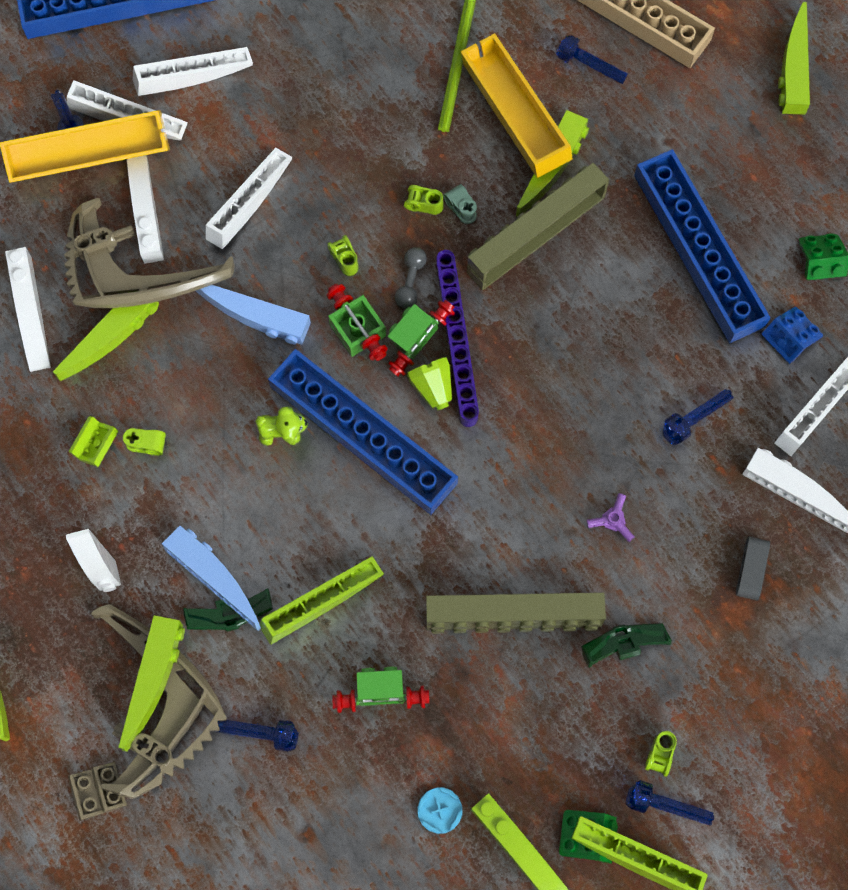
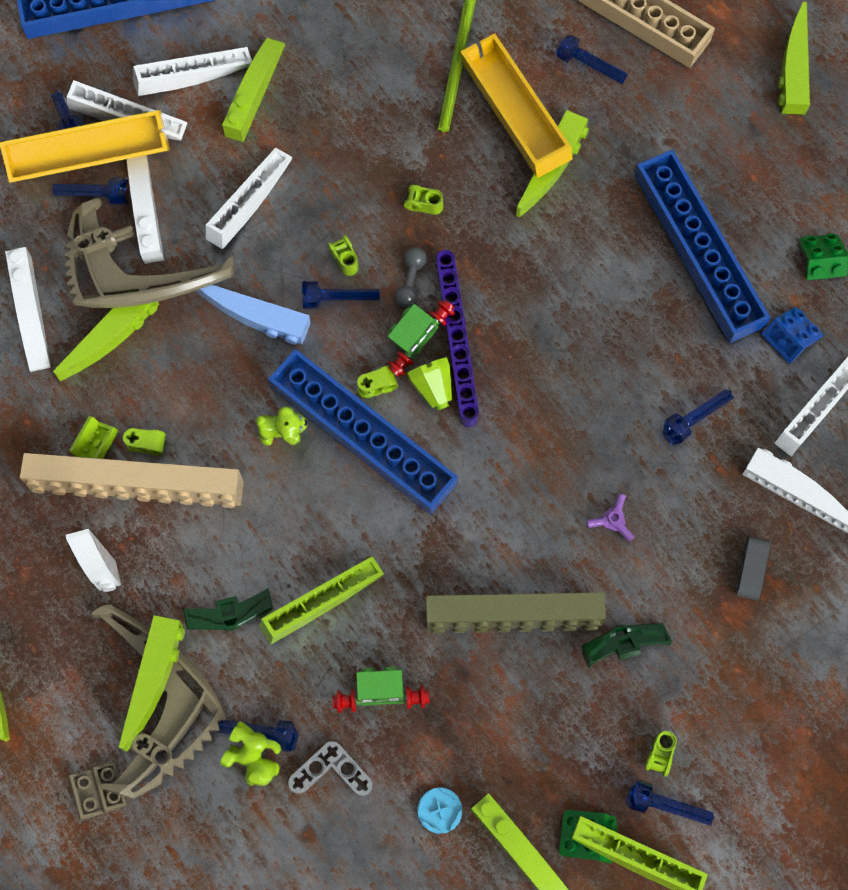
light blue slope [162,526,261,631] -> none
bright green brick [327,284,388,361] -> none
sand green piece [443,184,477,224] -> none
olive piece [467,163,609,291] -> none
none -> tan brick [20,453,244,508]
none -> clear blue piece [52,177,129,205]
none -> lime animal [220,721,281,786]
none -> lime slope [222,38,285,142]
none -> light grey beam [288,741,373,796]
none -> clear blue piece [302,281,380,309]
none -> lime piece [357,366,398,399]

